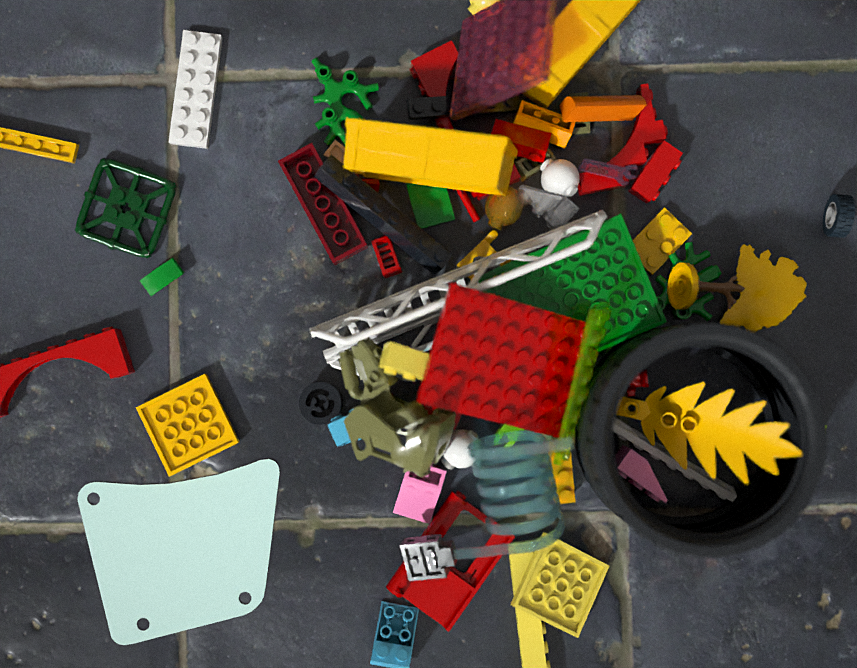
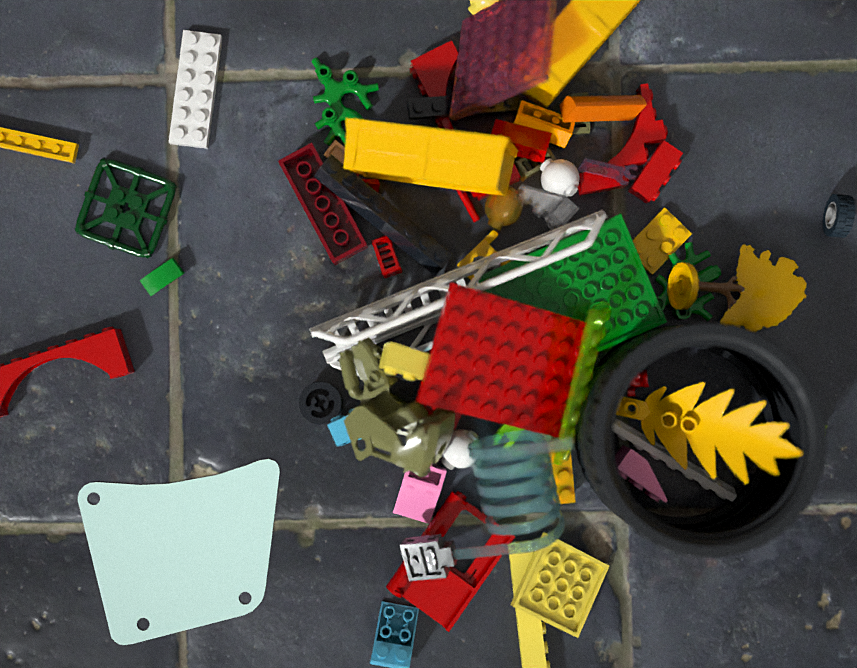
yellow plate [136,374,240,477] -> none
green tile [406,183,455,229] -> none

